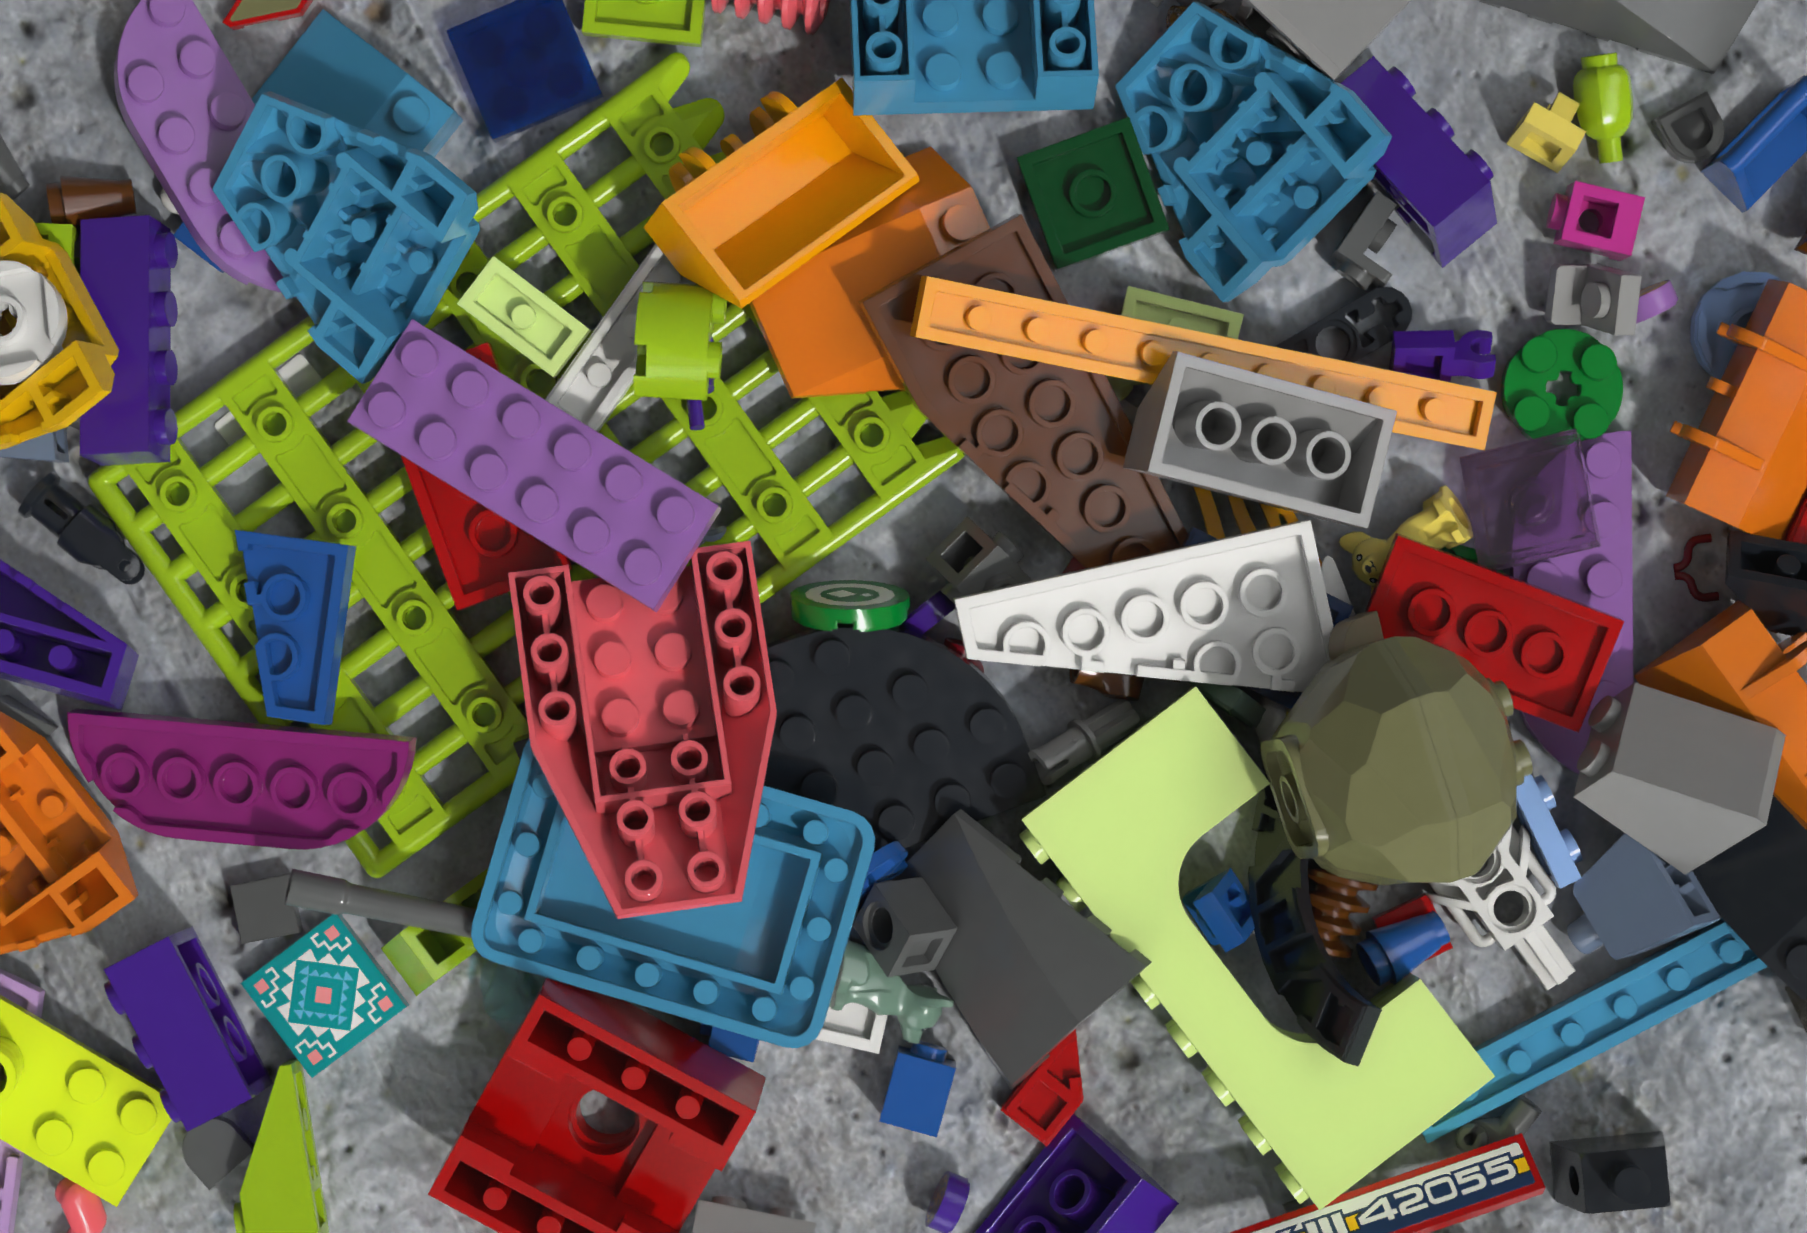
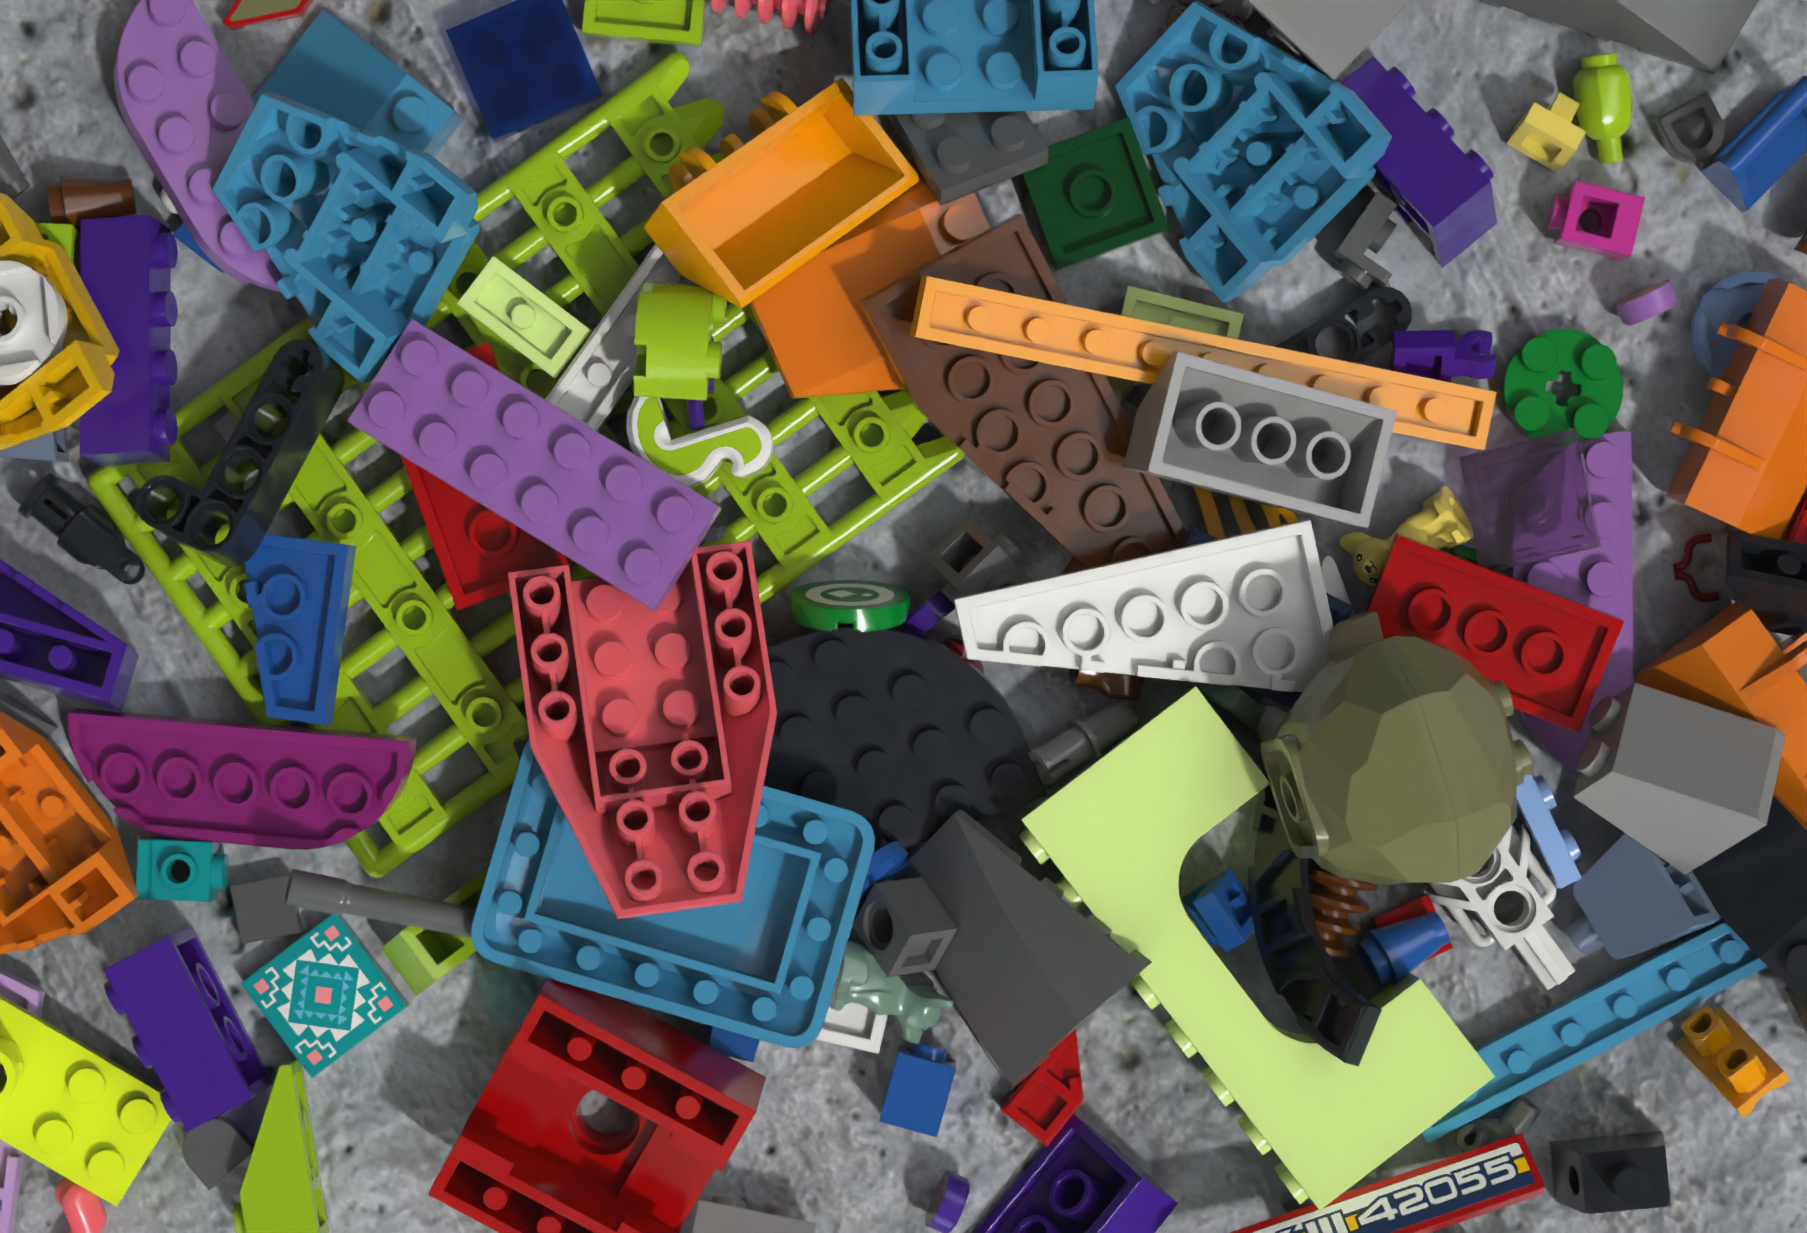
light grey bracket [1545,264,1642,335] -> none
none -> black beam [136,339,345,567]
none -> teal brick [136,836,229,902]
none -> animal [626,396,774,488]
none -> dark grey plate [888,111,1049,205]
none -> light orange hips [1675,1005,1790,1118]

